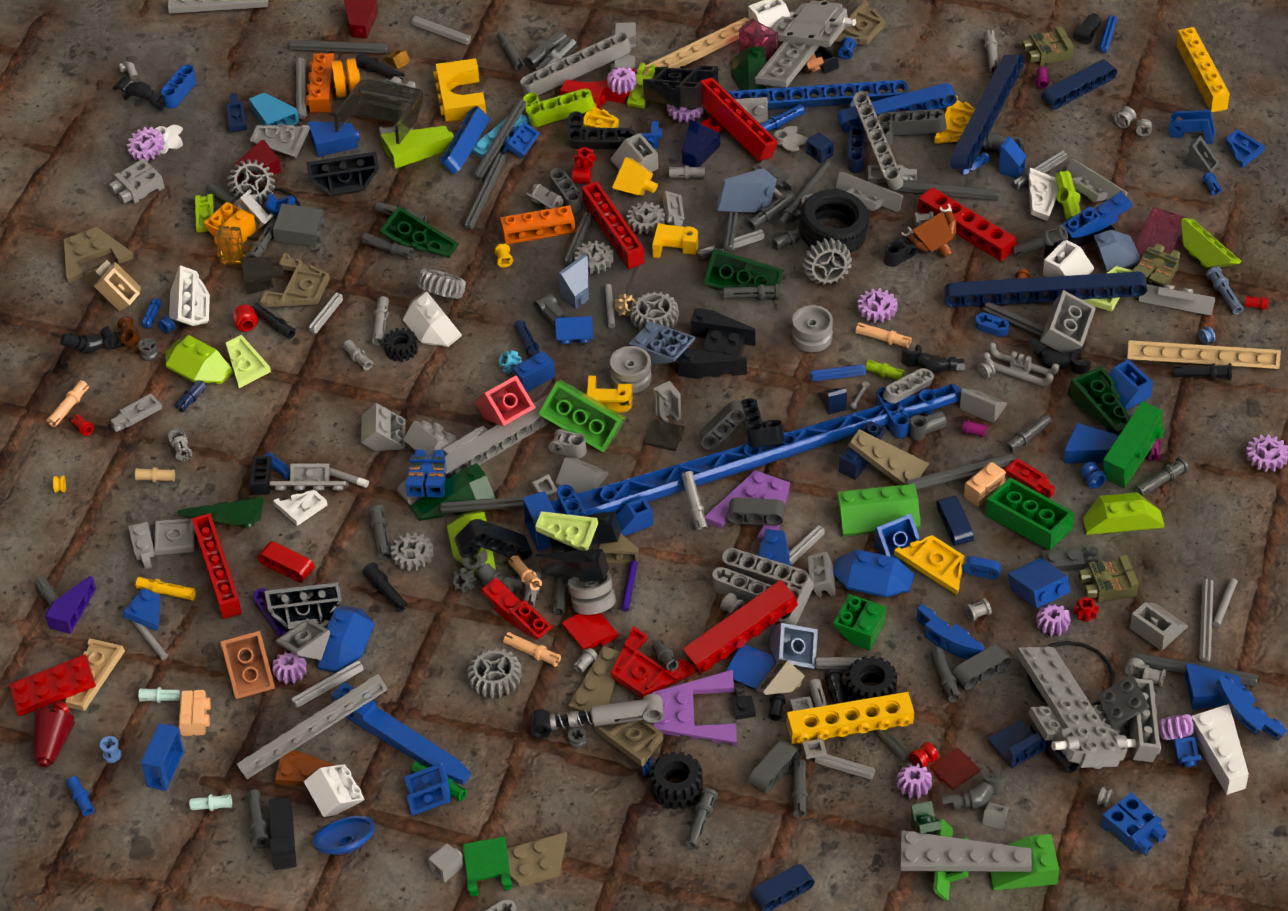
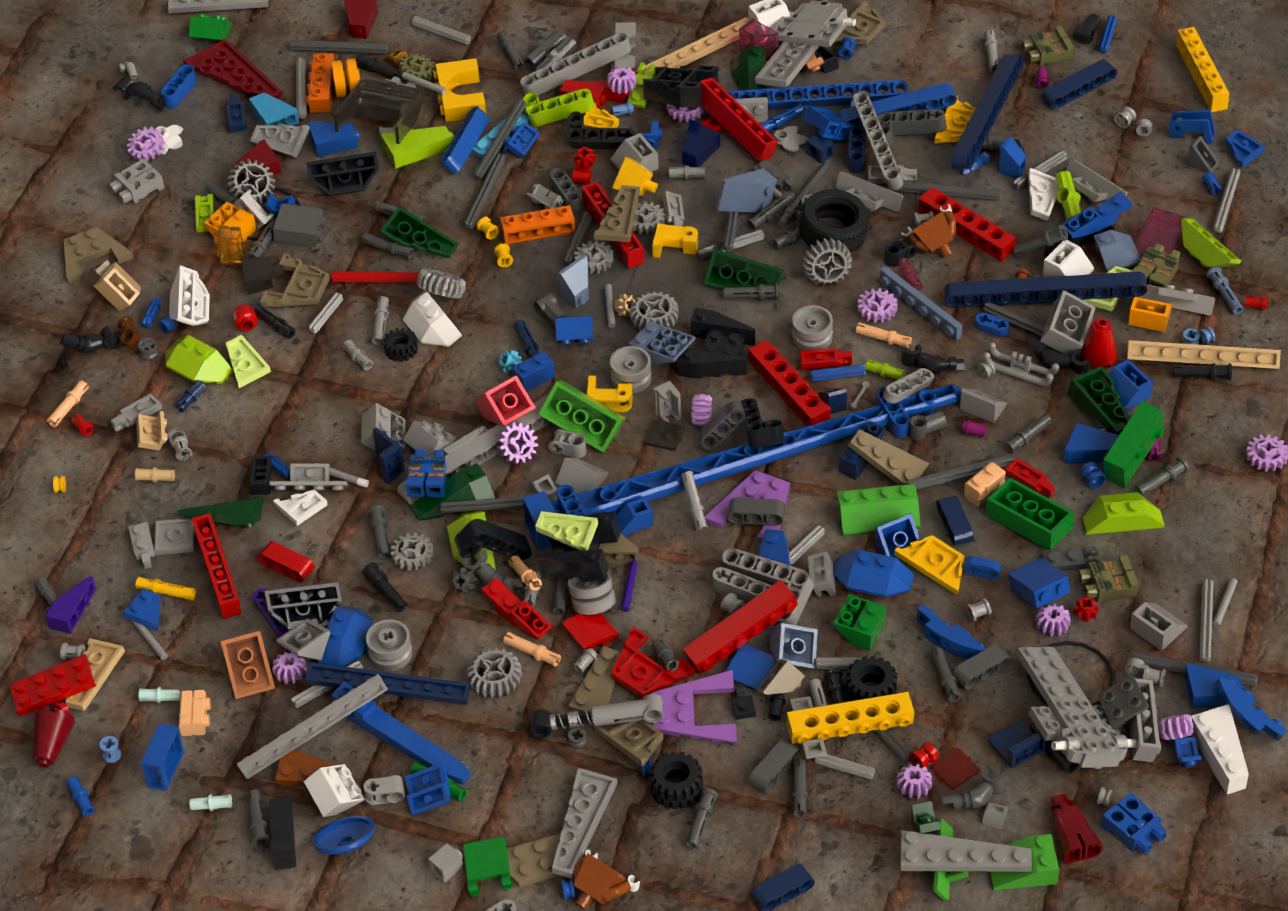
none -> light grey bush [60,642,85,661]
none -> tan bracket [136,411,168,451]
none -> dark red wing [183,39,282,99]
none -> green slope [189,14,233,41]
none -> dark blue plate [305,662,470,705]
none -> red axle [331,271,420,283]
none -> light grey piece [364,775,405,806]
none -> light grey wheel [366,619,412,672]
none -> dark blue bracket [373,427,405,484]
none -> olive gear [399,53,436,81]
none -> light grey bar [402,72,447,95]
none -> yellow bush [477,217,500,240]
none -> lavender gear [497,422,538,464]
none -> light grey wing [552,768,617,879]
none -> blue bush [561,879,575,900]
none -> dark orange torso [573,850,640,909]
none -> dark tan wing [594,185,640,242]
none -> medium blue pin [611,101,634,117]
none -> lavender gear [692,394,712,426]
none -> red brick [748,340,831,426]
none -> red hinge [800,348,853,370]
none -> blue hips [801,105,853,142]
none -> sand blue plate [880,266,962,341]
none -> clear pink pin [898,258,923,291]
none -> dark red piece [1050,794,1103,864]
none -> red cone [1081,318,1117,369]
none -> light orange slope [1128,297,1173,332]
none -> medium blue bush [1182,328,1200,344]
none -> light grey axle [1213,168,1240,233]

